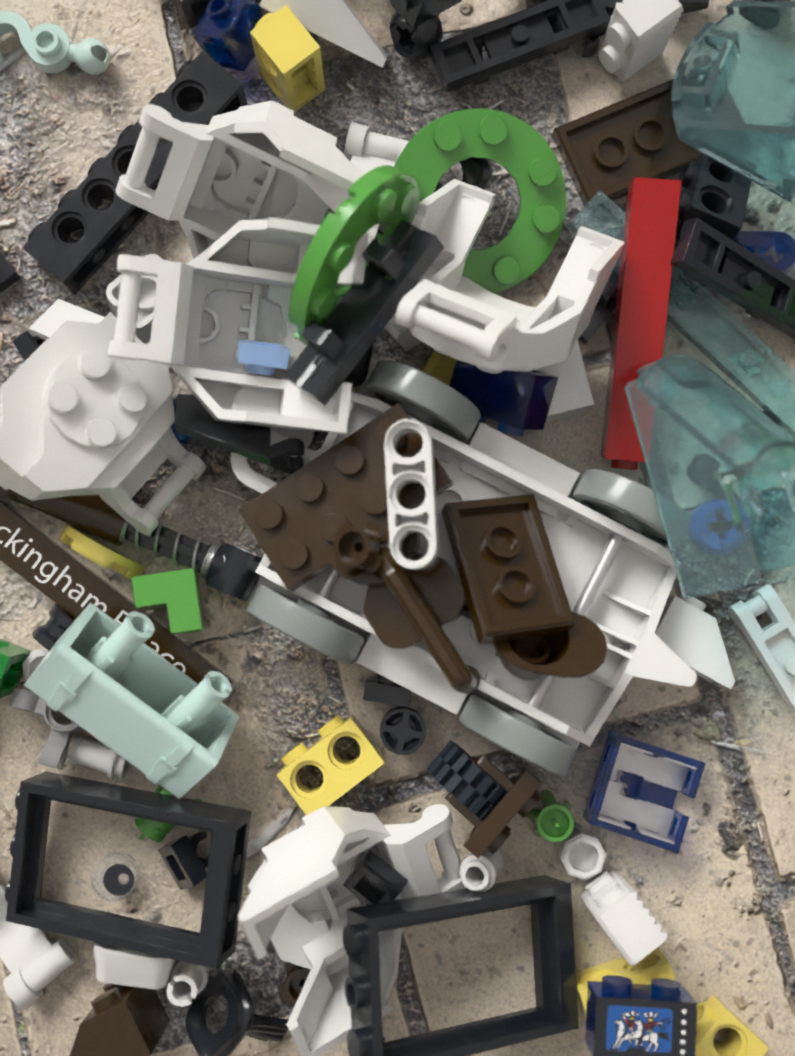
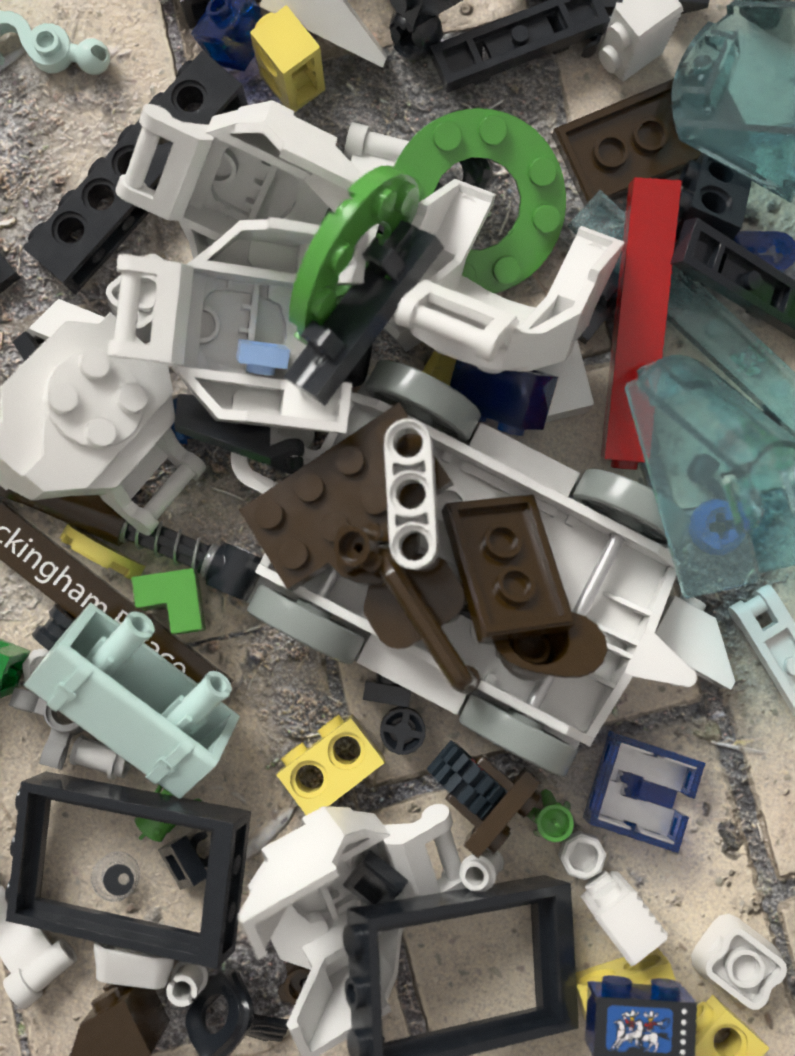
none -> white piece [691,914,787,1010]

